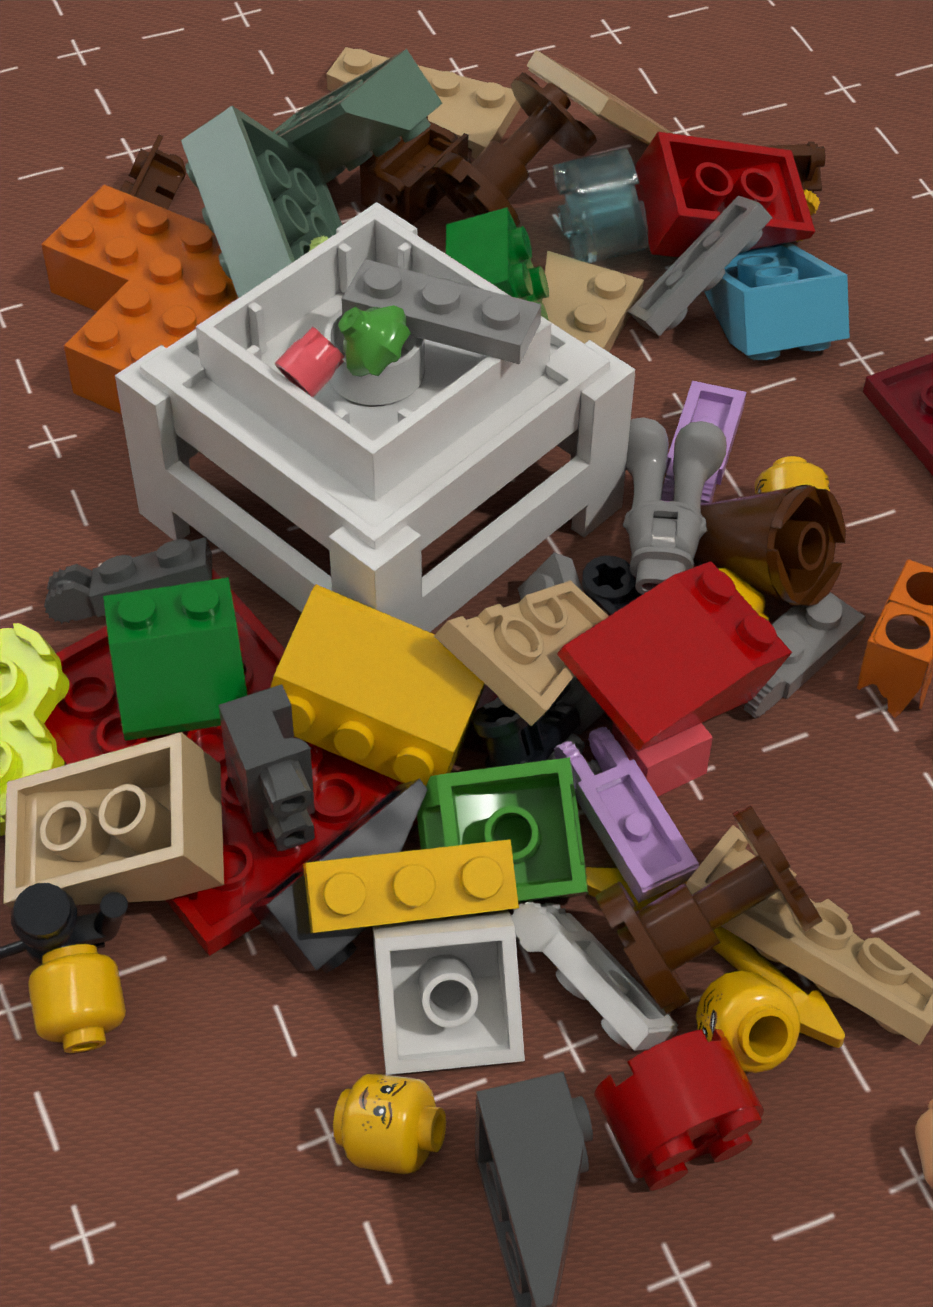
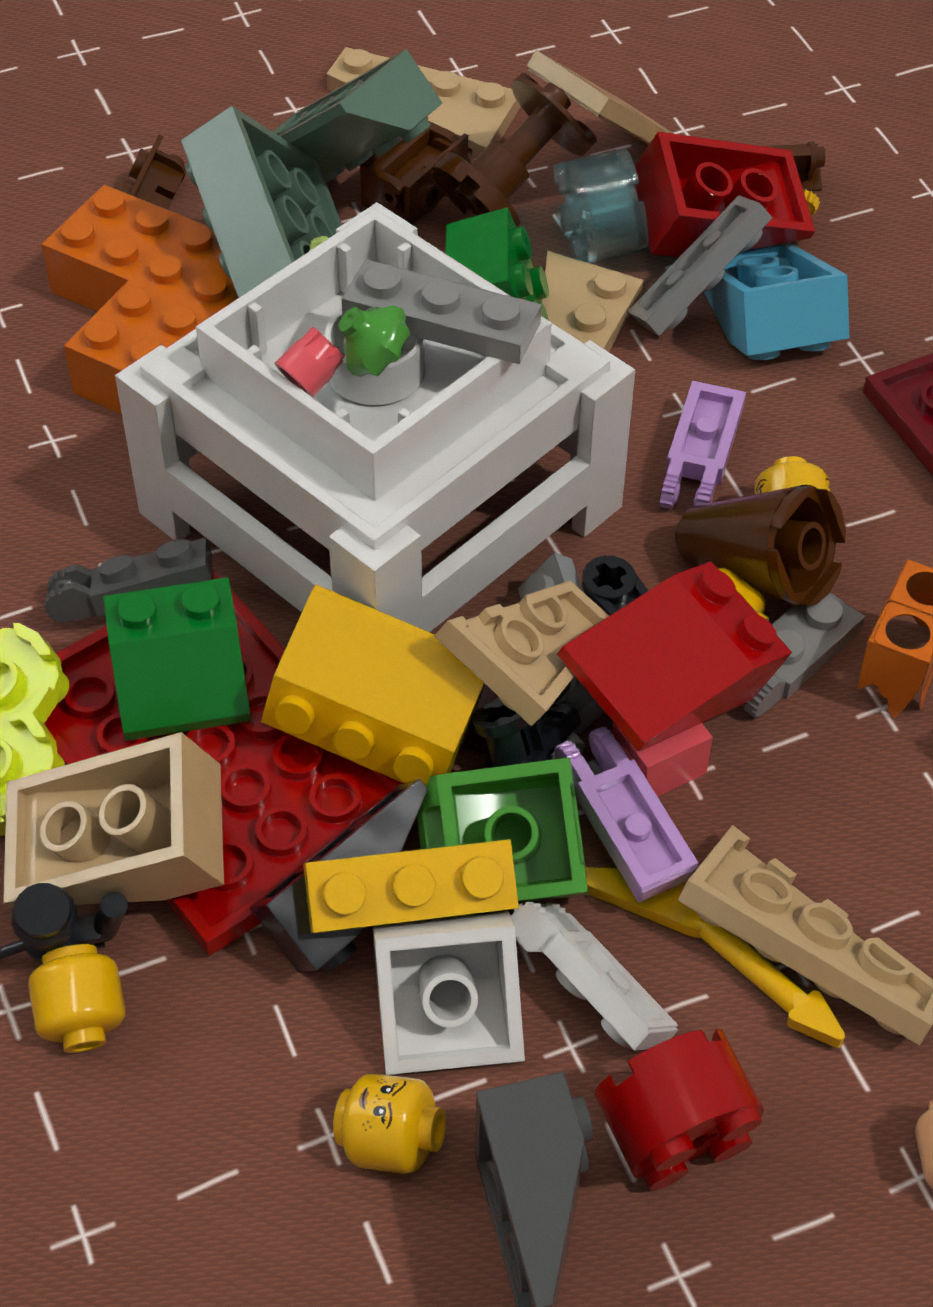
dark grey hips [218,684,315,851] -> none
reddish brown piece [595,806,823,1015] -> none
light grey piece [623,417,727,595] -> none
yellow head [696,970,800,1073] -> none

